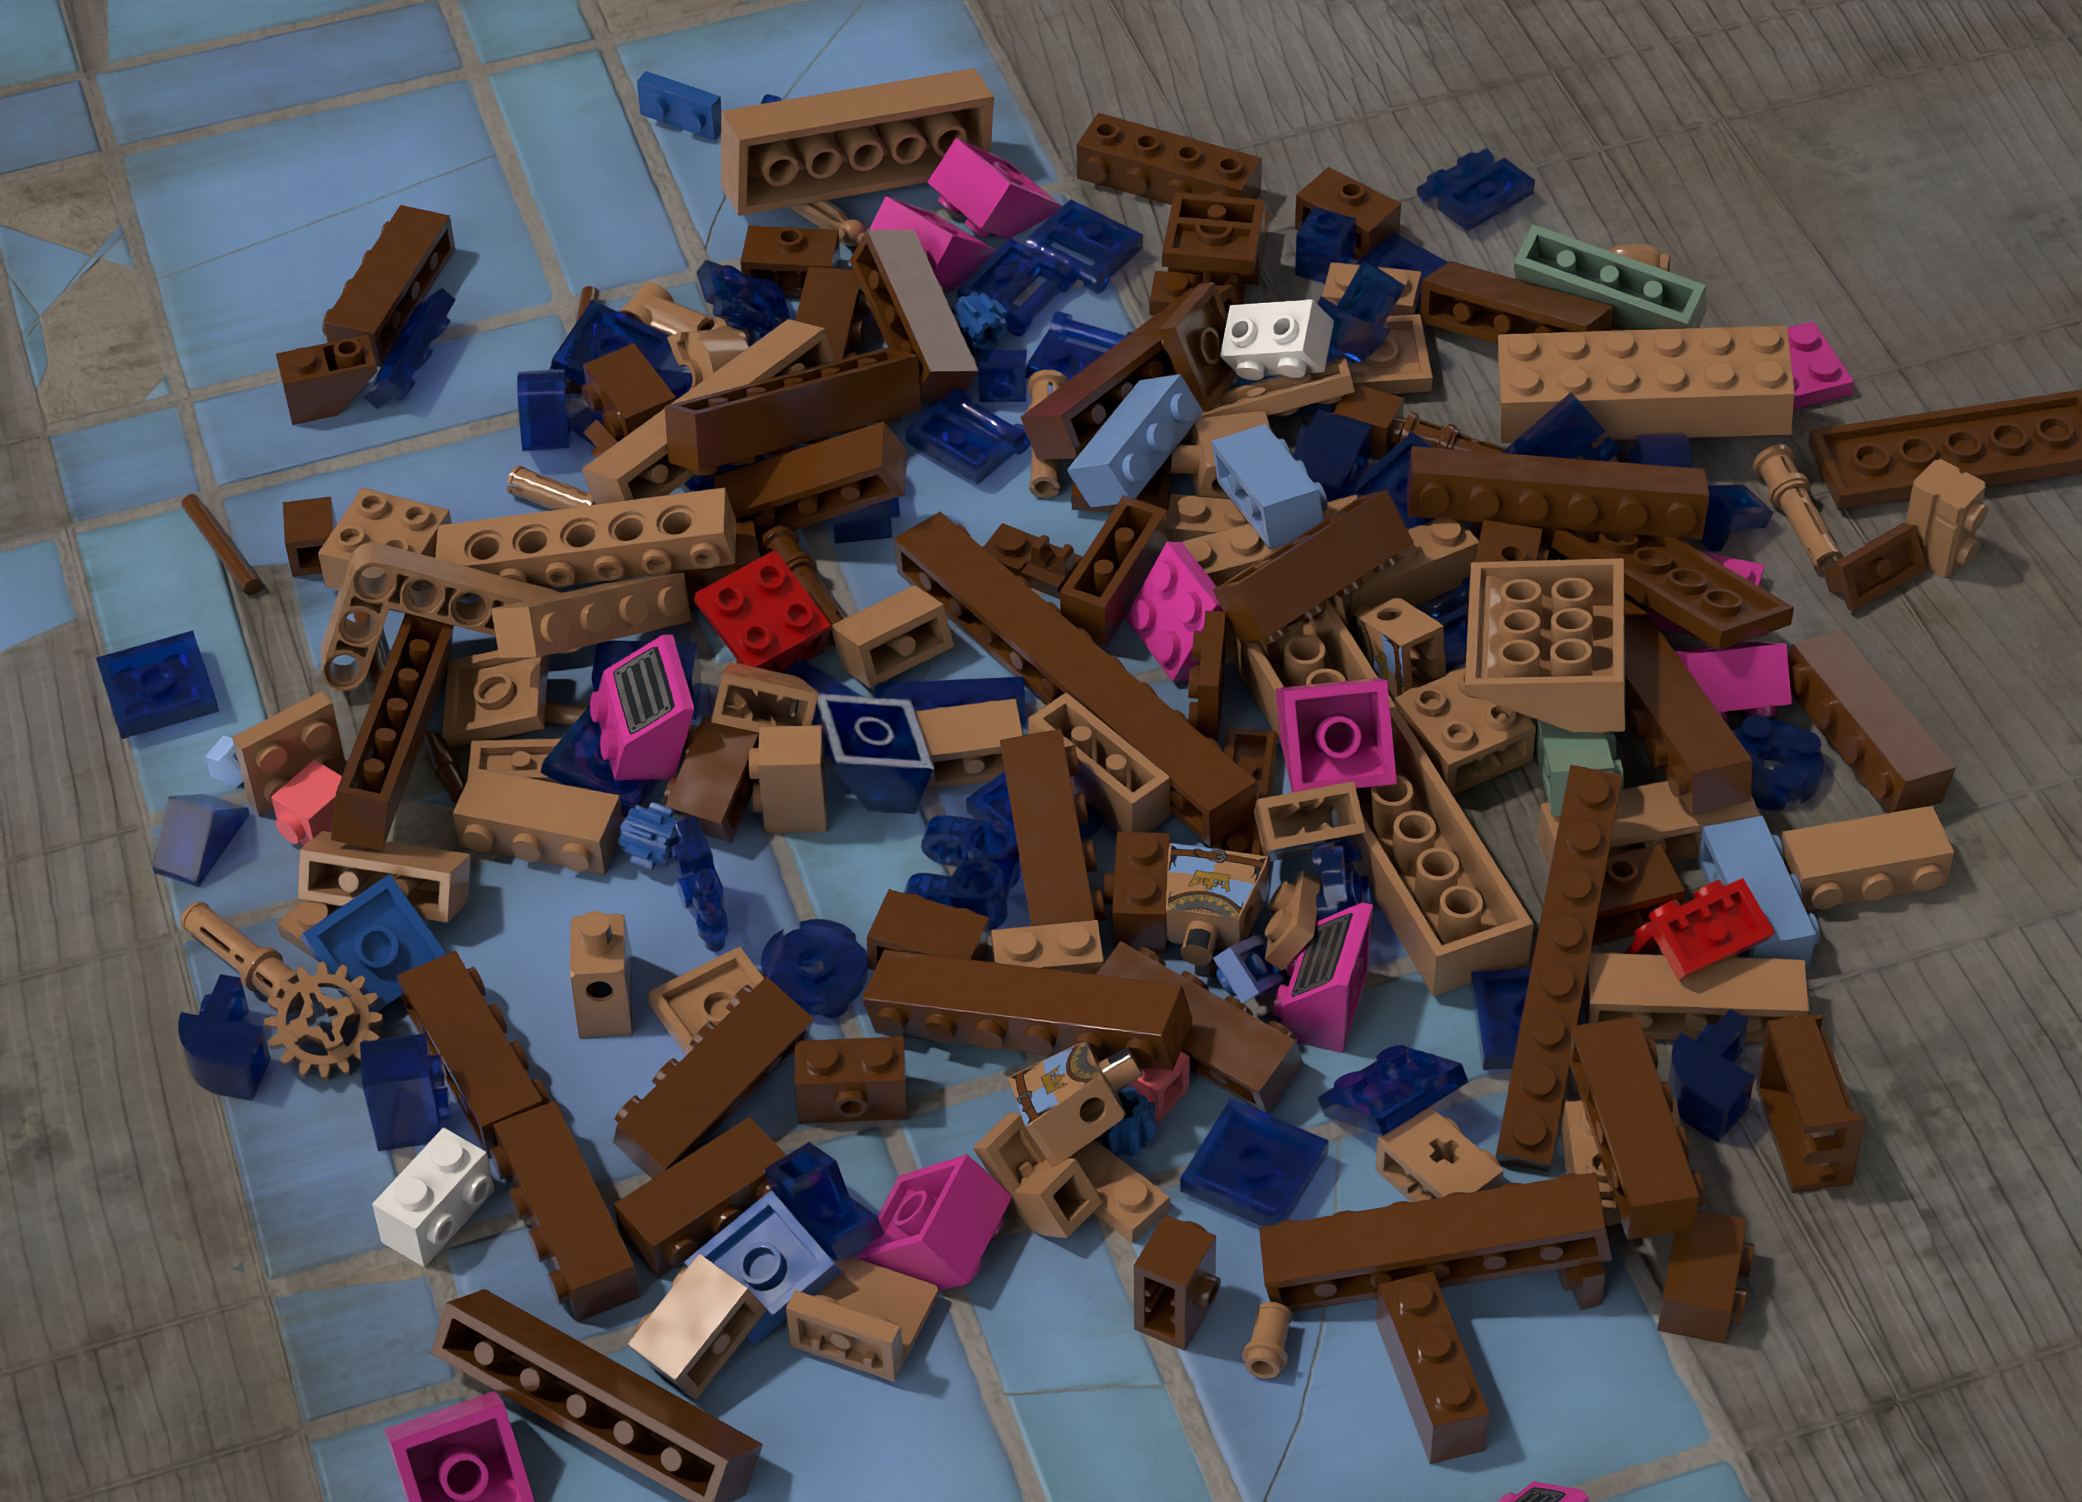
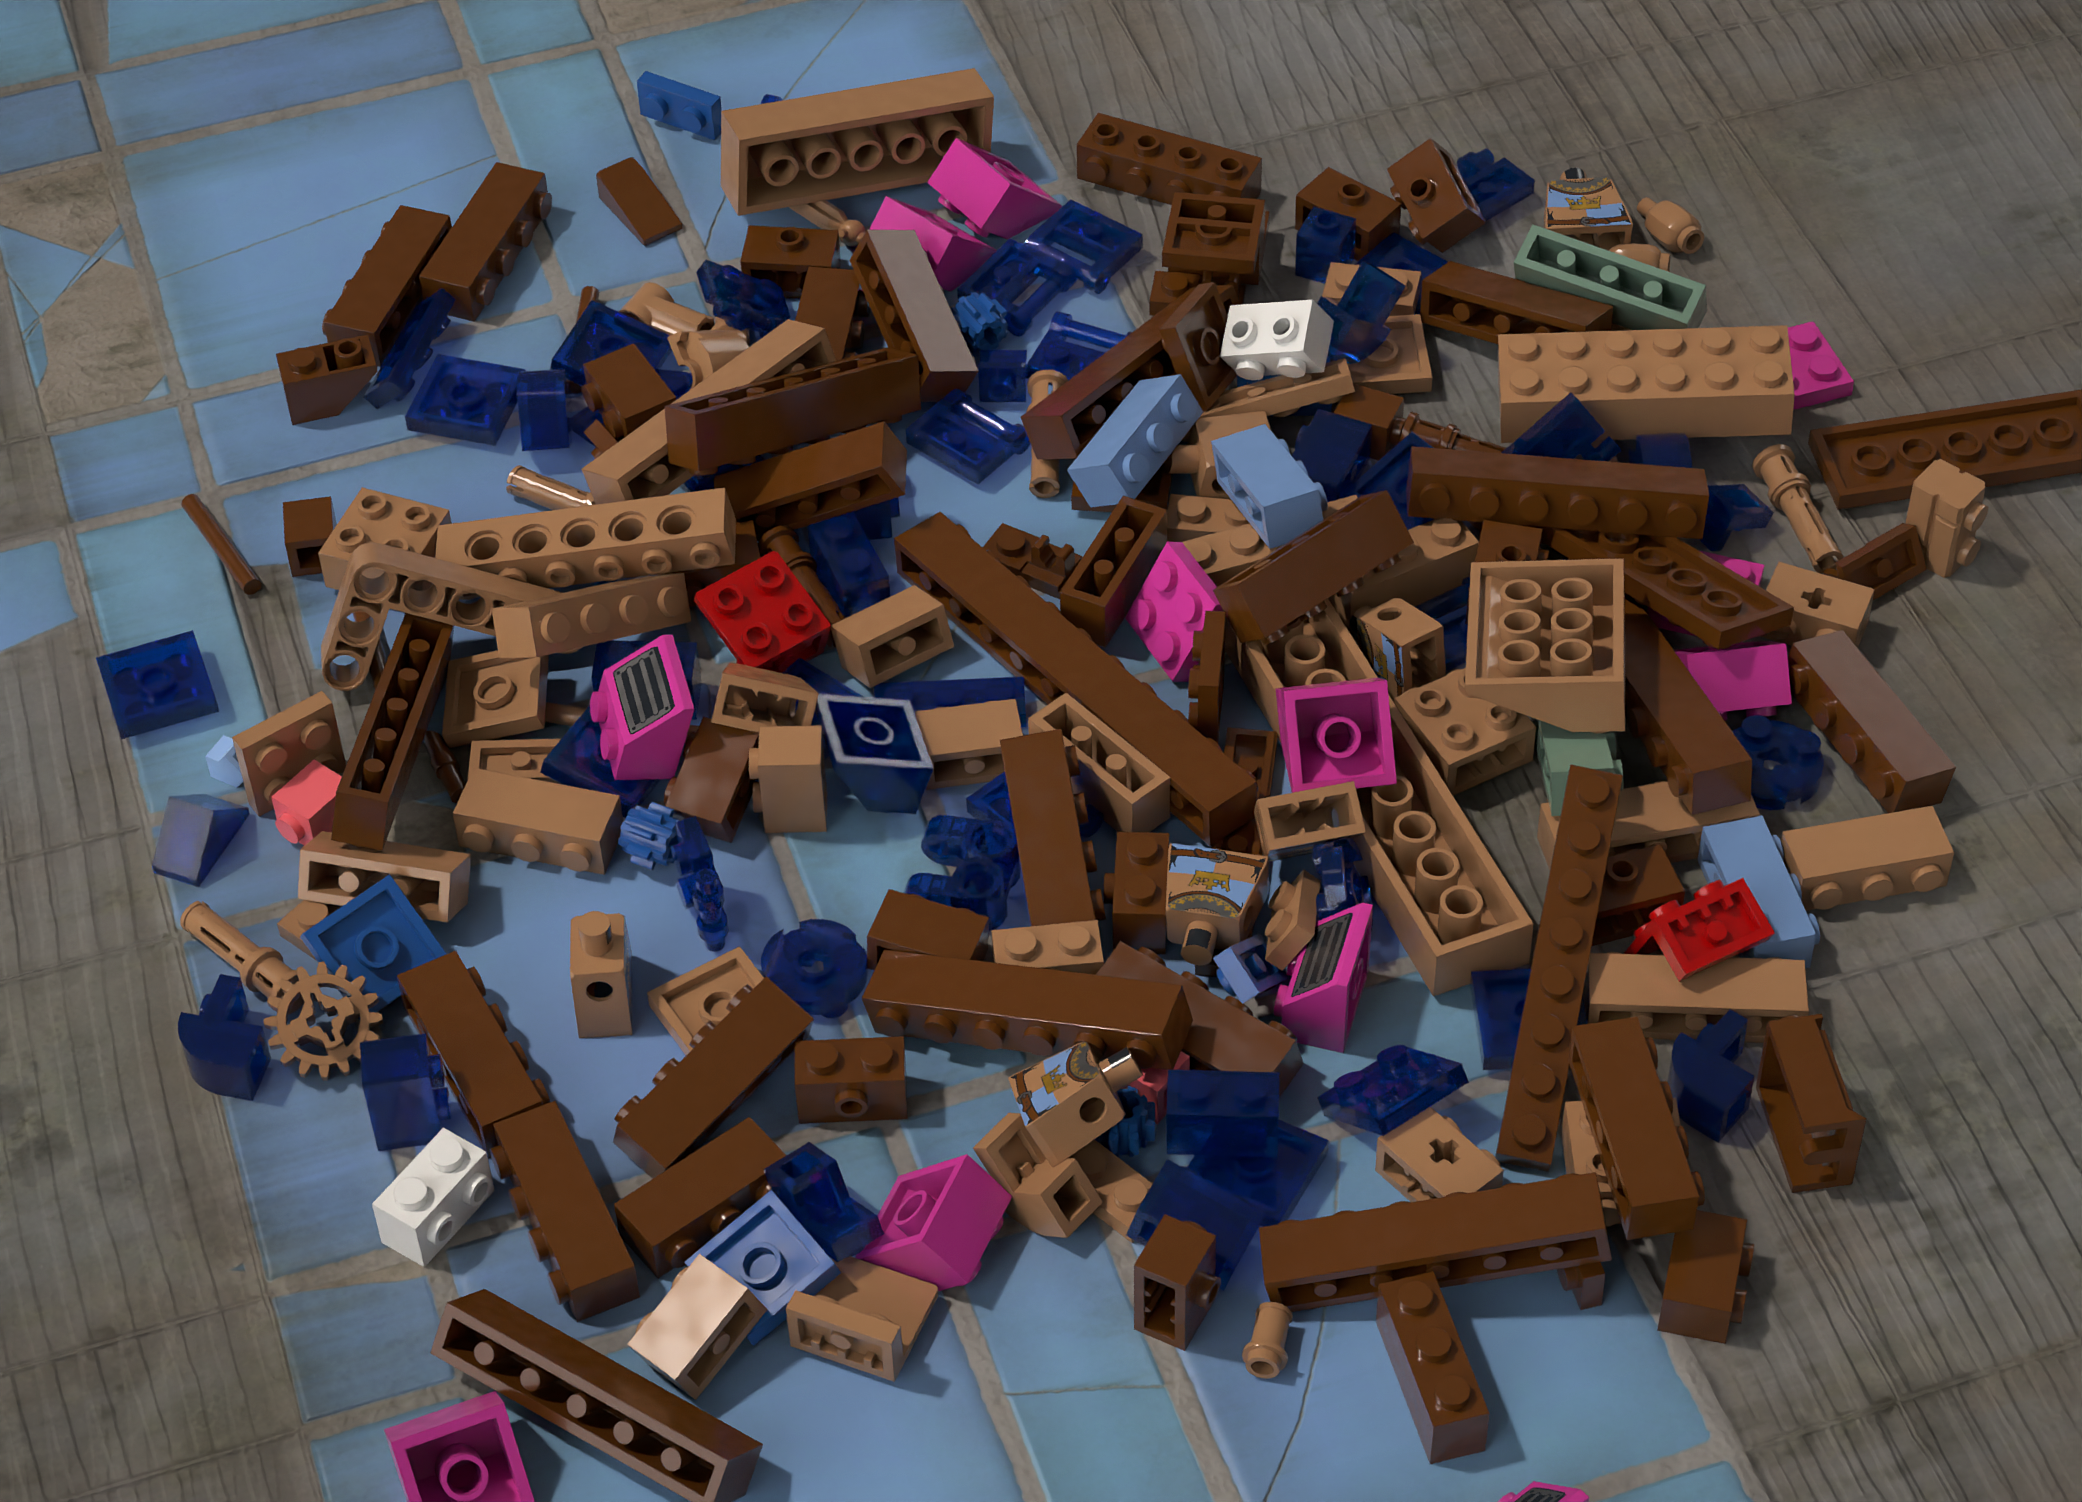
none -> clear blue plate [405,354,527,446]
none -> reddish brown brick [419,162,552,322]
none -> reddish brown slope [596,157,682,246]
none -> clear blue brick [808,511,890,618]
none -> clear blue brick [1126,1159,1266,1291]
none -> clear blue brick [1166,1070,1279,1157]
none -> reddish brown brick [1387,138,1486,253]
none -> torso [1544,168,1633,250]
none -> medium nougat plant [1637,197,1704,254]
none -> medium nougat brick [1760,562,1875,648]

